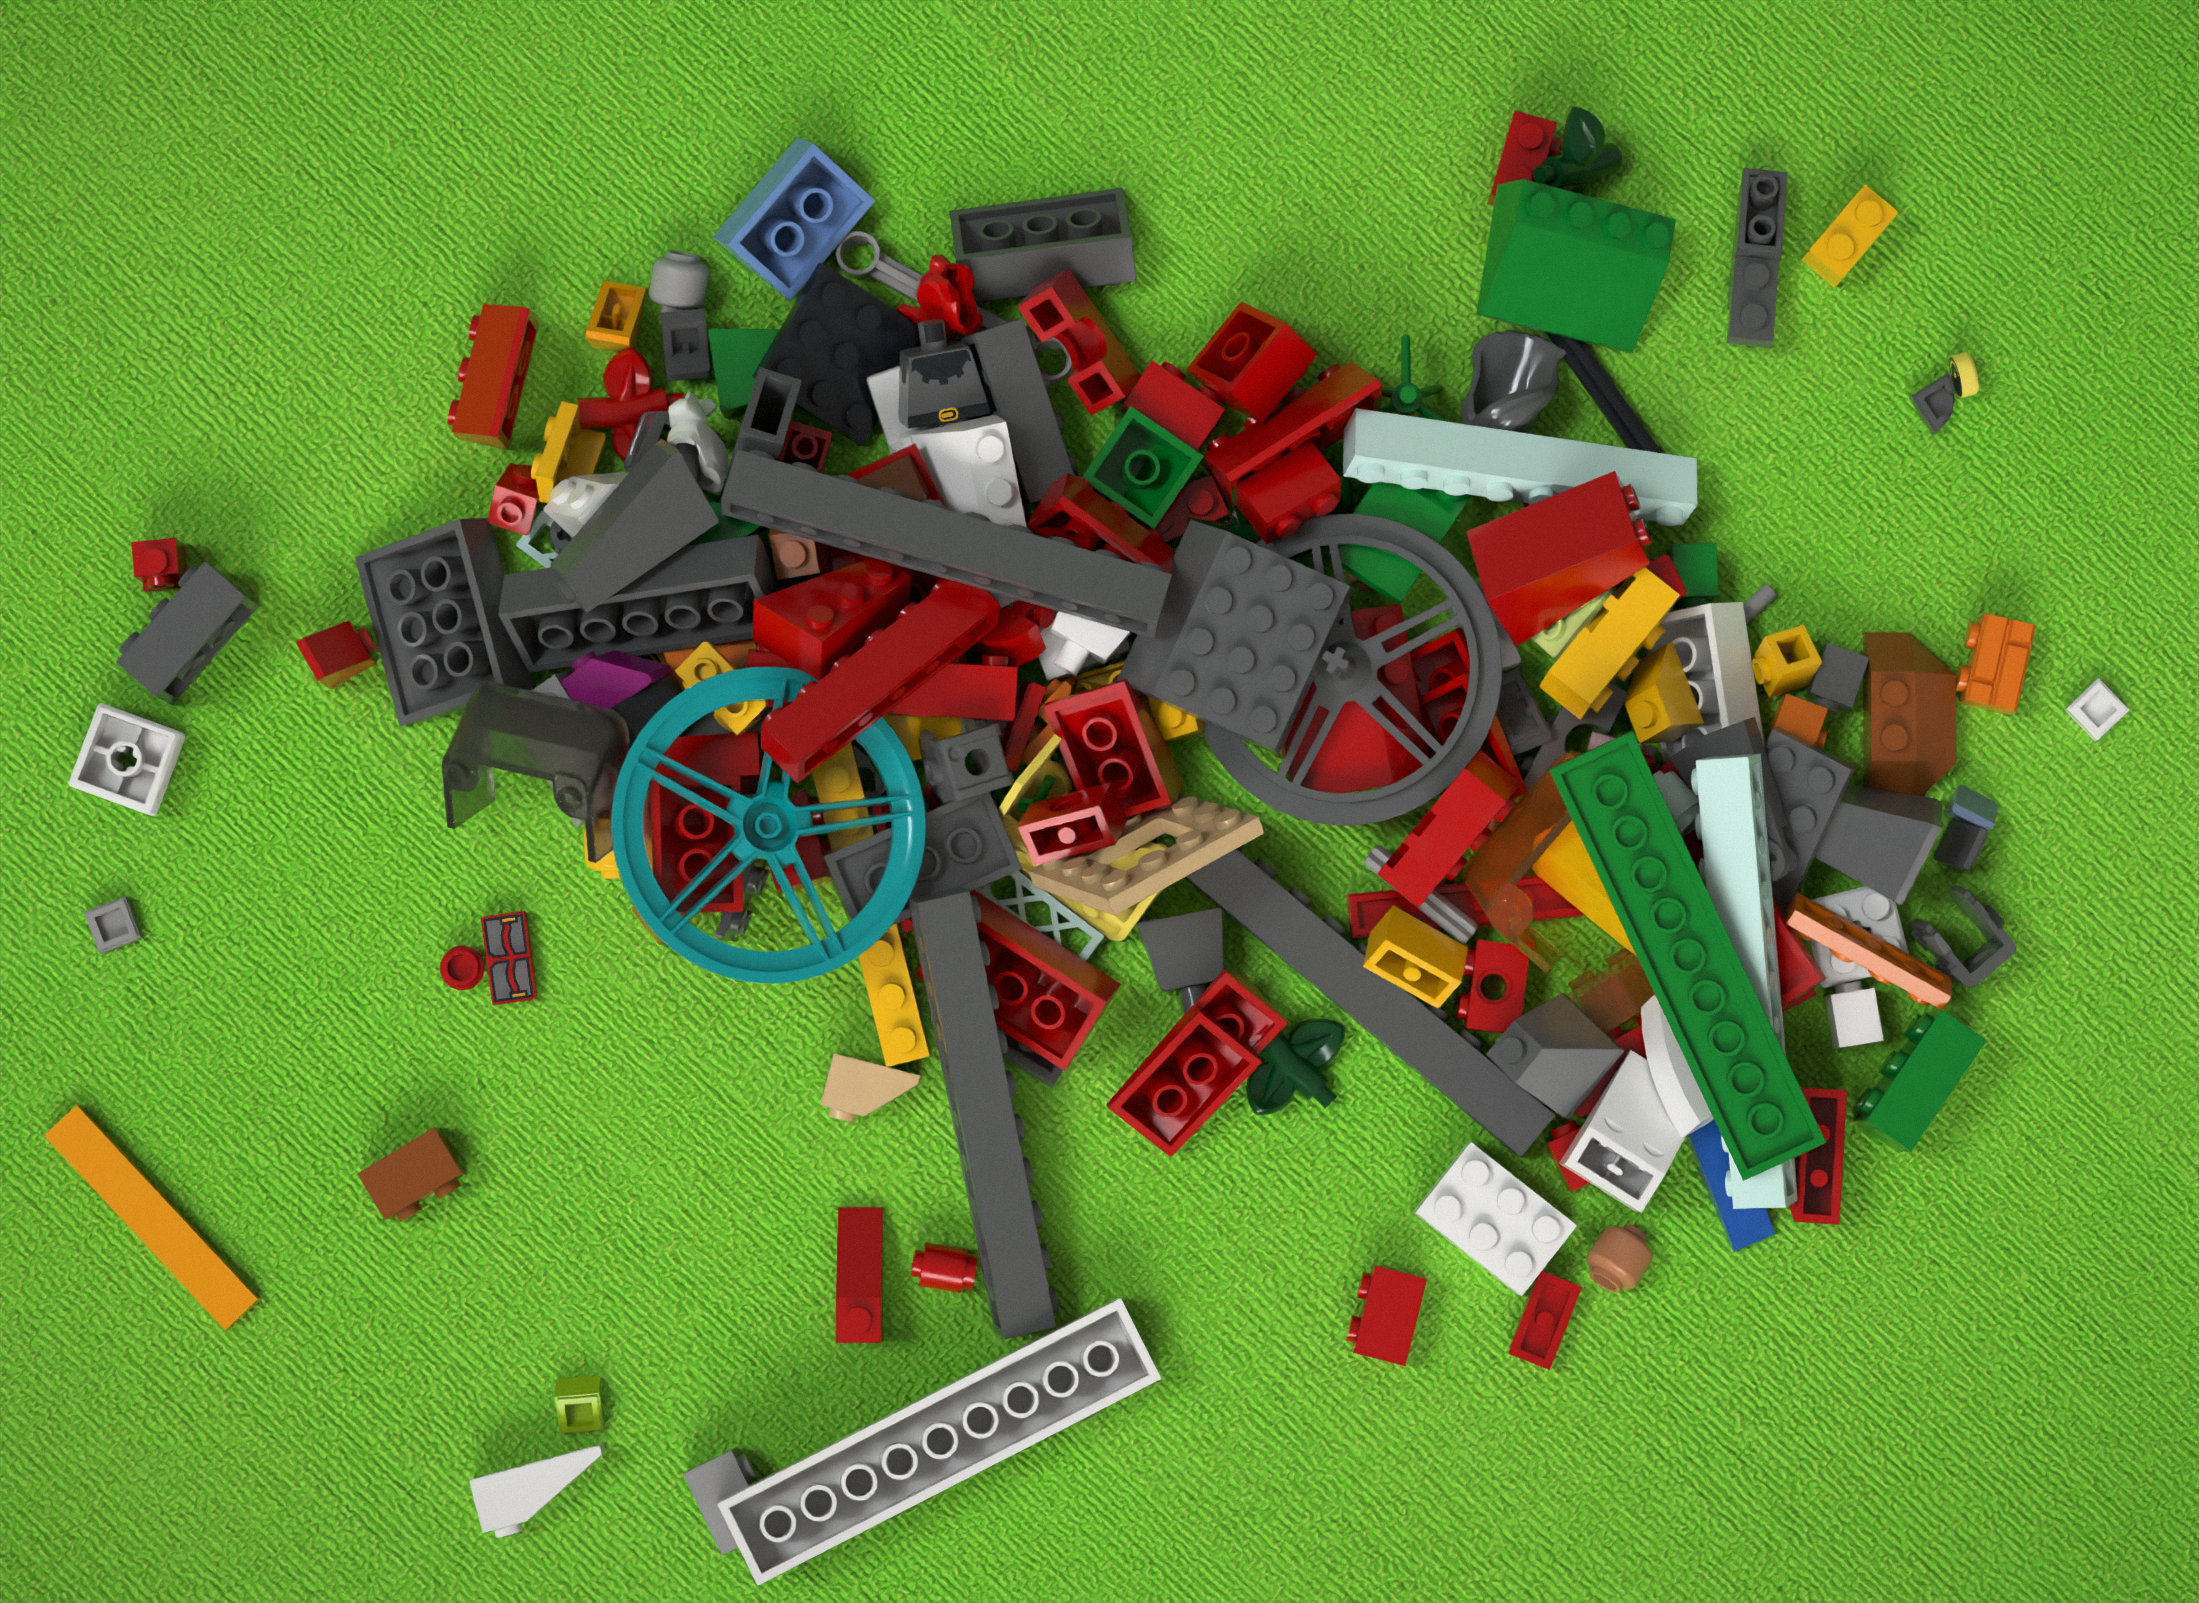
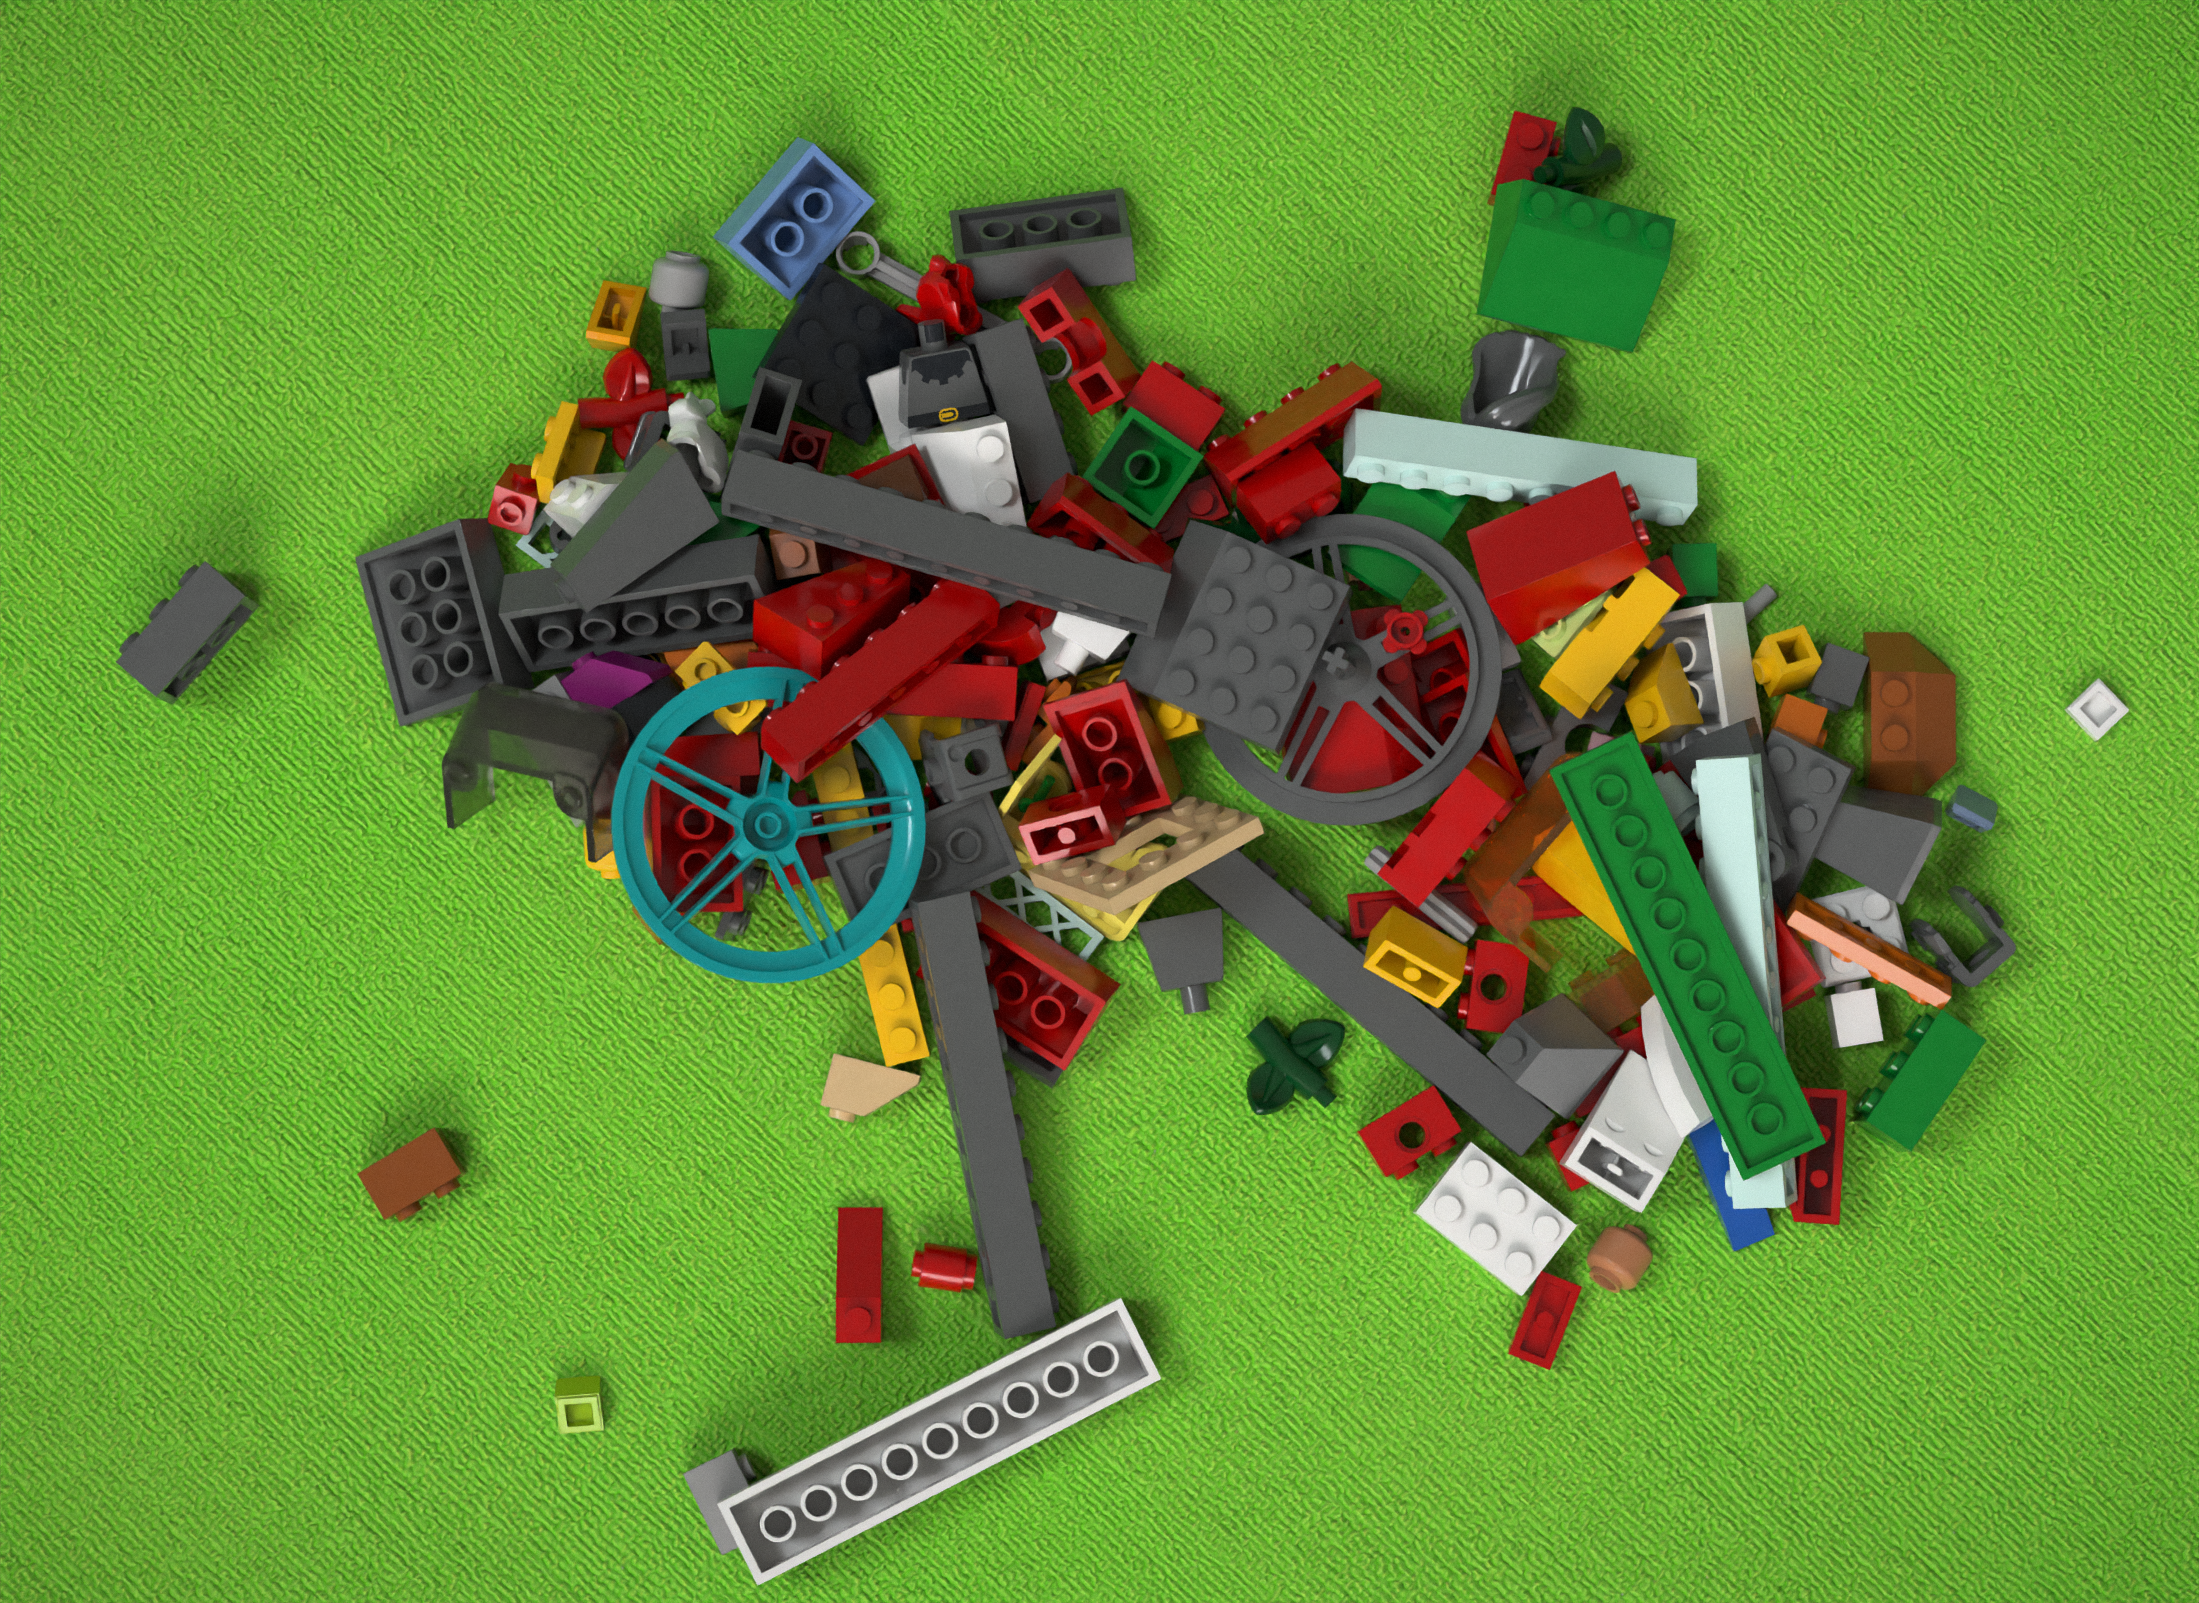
light orange tile [44,1105,260,1330] -> none
white brick [69,703,185,816] -> none
light grey tile [84,896,143,954] -> none
red brick [131,538,187,592] -> none
red slope [296,621,377,689] -> none
red plate [440,946,485,990] -> none
red slope [447,304,539,450] -> none
white slope [469,1443,606,1538] -> none
tile [481,911,538,1006] -> none
red slope [1106,969,1288,1157] -> none
red brick [1186,301,1318,423] -> none
red brick [1346,1265,1427,1366] -> none
green plant [1377,334,1448,422] -> none
black axle [1545,332,1661,453] -> none
dark grey slope [1727,168,1787,348] -> none
yellow brick [1802,184,1899,288] -> none
dark grey tile [1909,373,1955,435] -> none
dark grey slope [1934,821,1988,873] -> none
light yellow tile [1949,352,1979,398] -> none
orange brick [1956,613,2036,715] -> none
none -> red brick [1356,1085,1462,1180]
none -> red plate [1383,609,1428,655]

